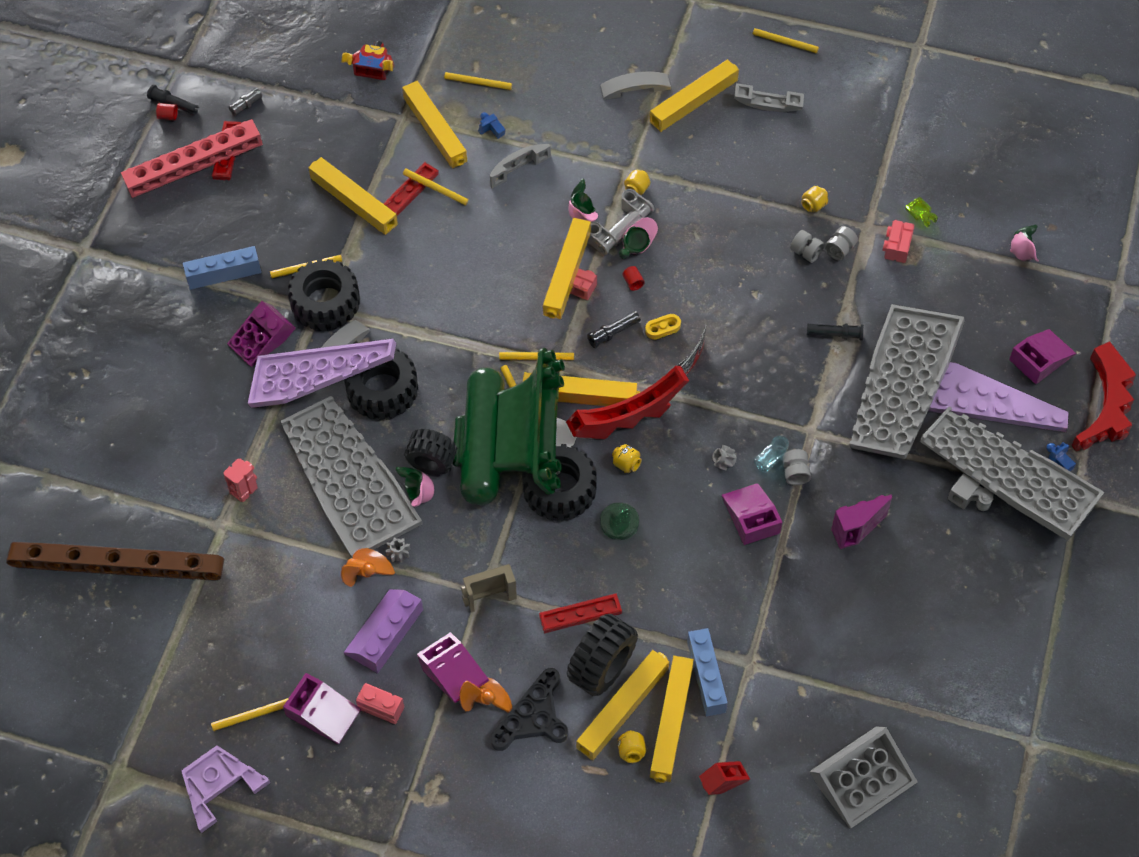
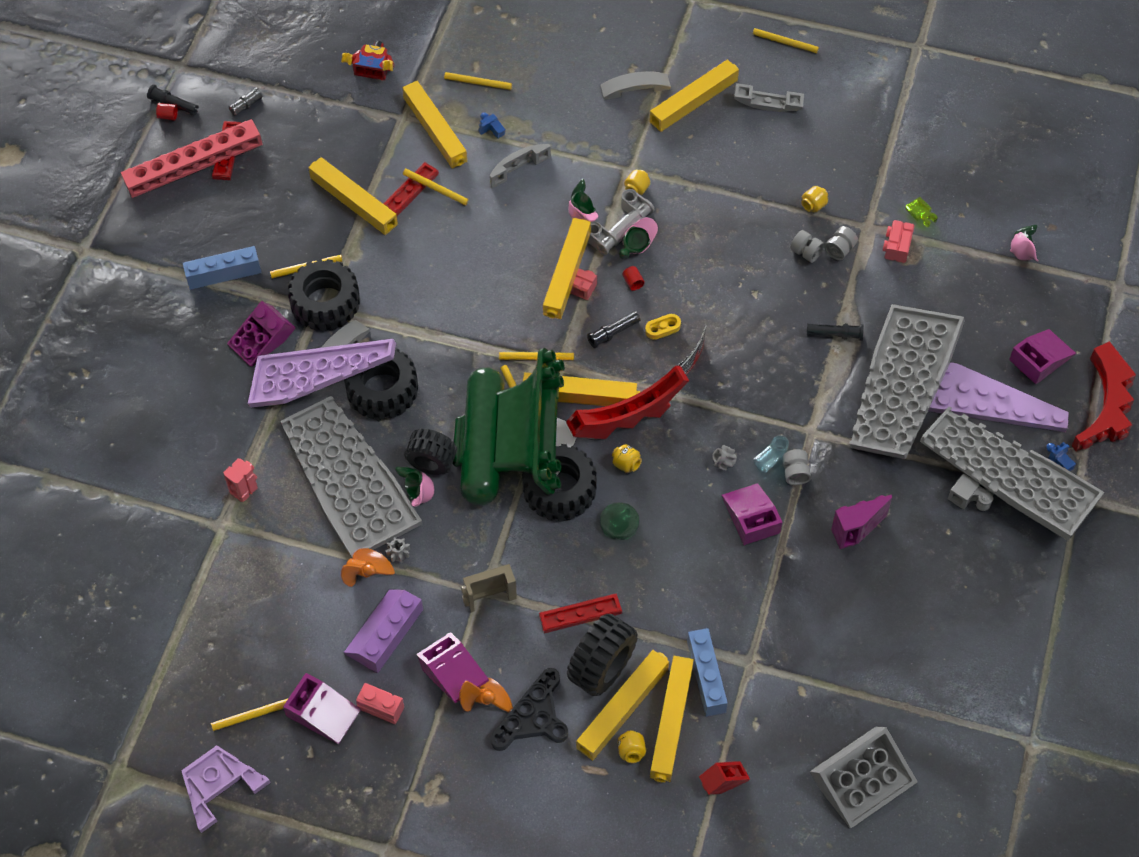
reddish brown beam [6,542,225,580] -> none

